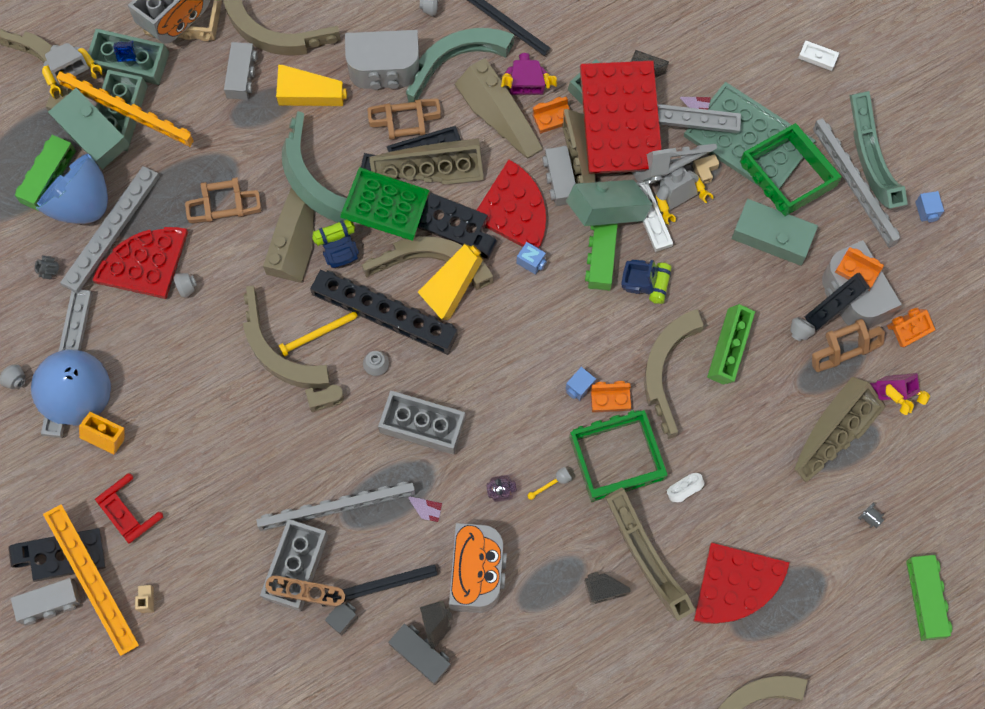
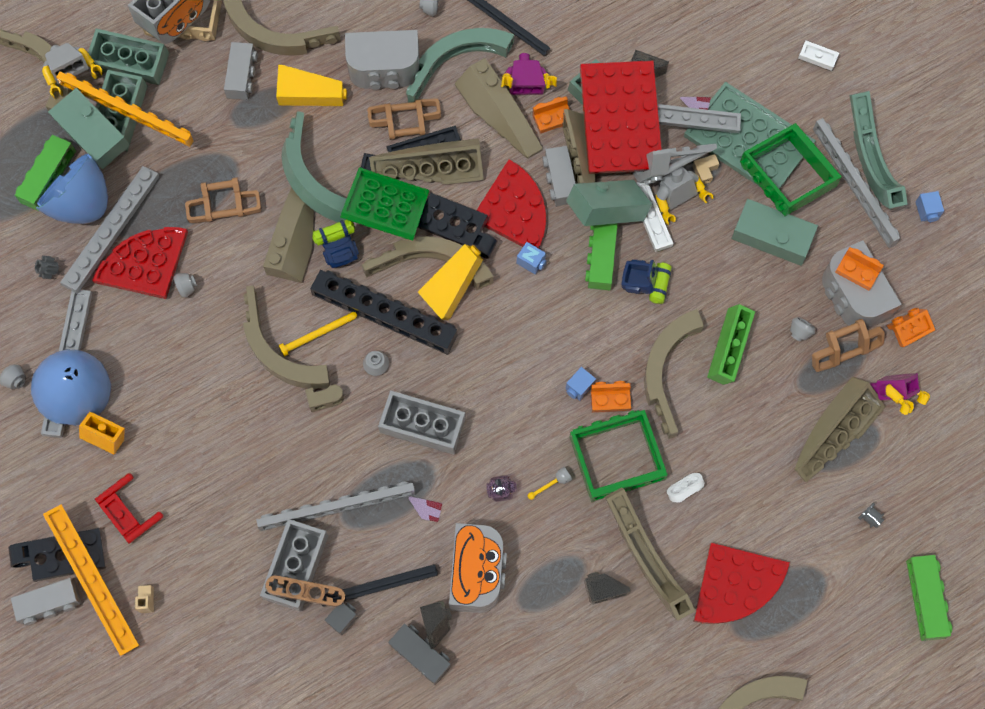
clear blue tile [113,41,136,62] -> none
black tile [804,273,870,332] -> none

